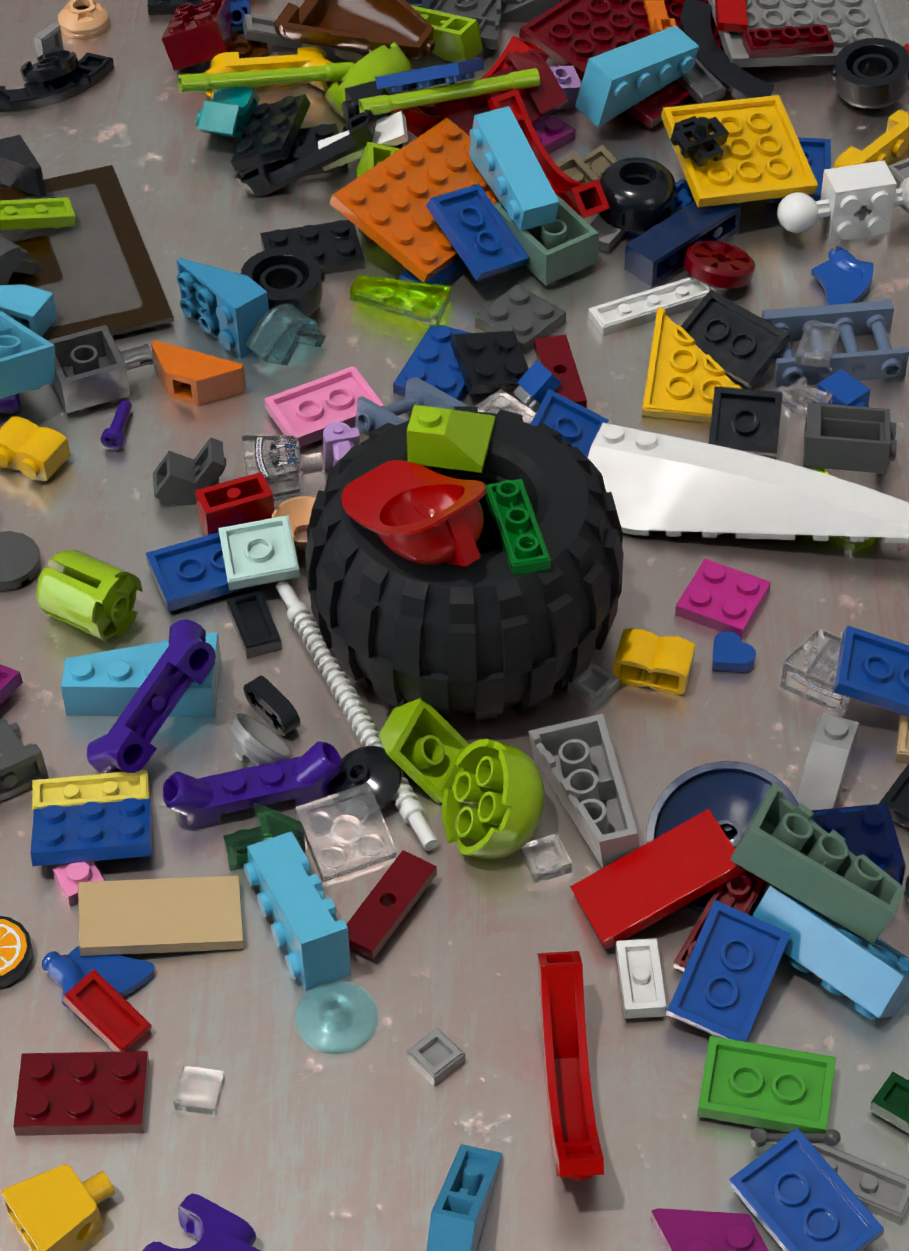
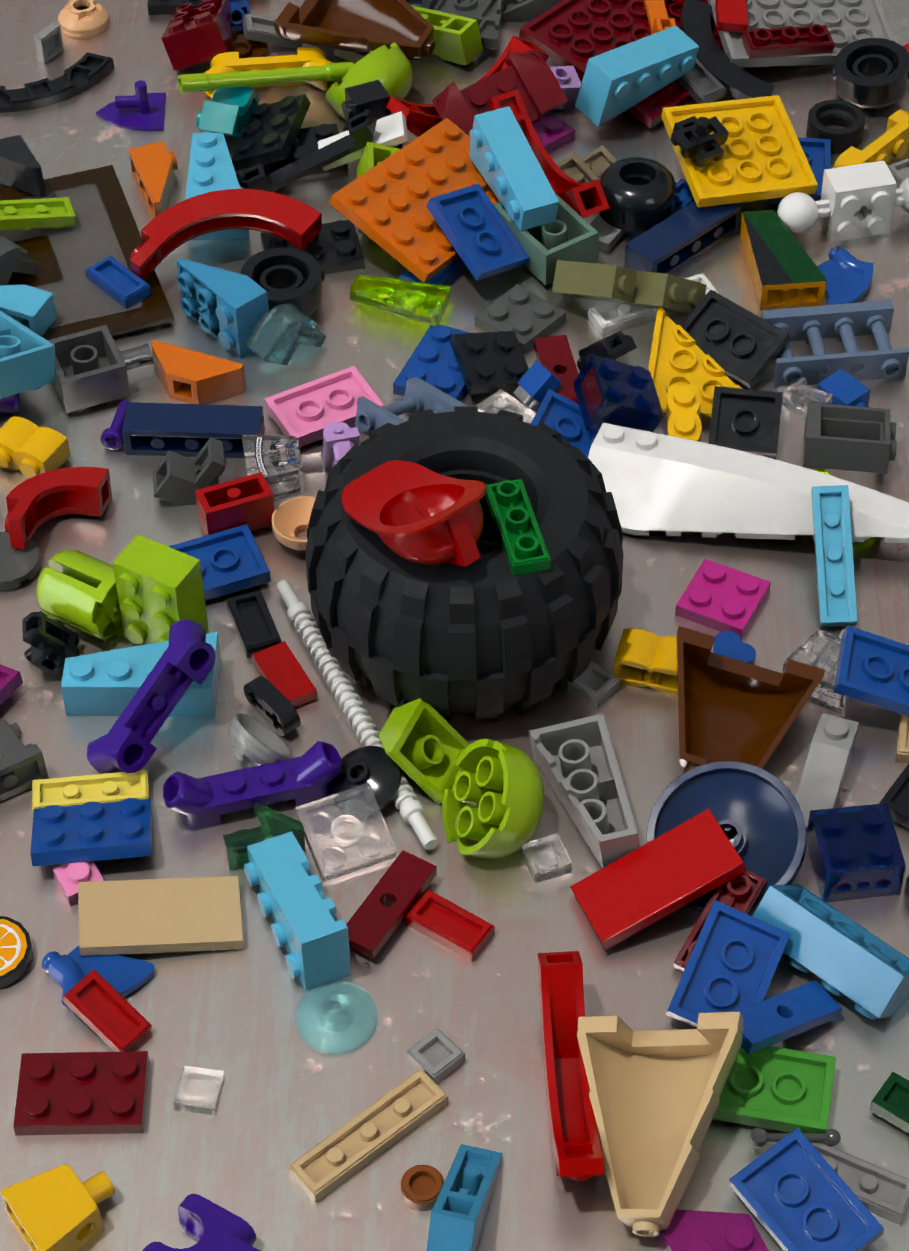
black tile [20,50,79,83] -> none
light aqua tile [218,515,300,590] -> none
lime piece [359,68,540,116] -> none
blue plate [375,58,484,93] -> none
lime slope [407,405,495,473] -> none
white plate [616,938,667,1019] -> none
dark red wheel [684,241,755,289] -> none
sand green wedge [730,781,906,944] -> none
clear tile [795,321,840,368] -> none
none -> red arch [5,467,112,549]
none -> black piece [22,611,80,676]
none -> blue tile [85,255,151,309]
none -> dark purple shield [96,80,166,131]
none -> lime brick [112,534,209,645]
none -> dark blue brick [122,402,265,459]
none -> orange slope [128,141,178,219]
none -> red arch [130,189,322,280]
none -> medium azure wedge [185,132,250,240]
none -> red tile [252,641,318,708]
none -> tan tile [288,1069,448,1203]
none -> dark orange tile [401,1165,444,1211]
none -> red tile [405,889,495,961]
none -> olive arch [552,260,707,315]
none -> clear blue piece [573,355,664,433]
none -> black piece [577,331,637,379]
none -> tan cone [577,1012,744,1237]
none -> yellow brick [666,384,702,442]
none -> reddish brown cone [676,626,825,773]
none -> blue tile [735,980,842,1055]
none -> slope [740,210,826,311]
none -> black tyre [806,100,865,153]
none -> medium azure plate [811,485,858,628]

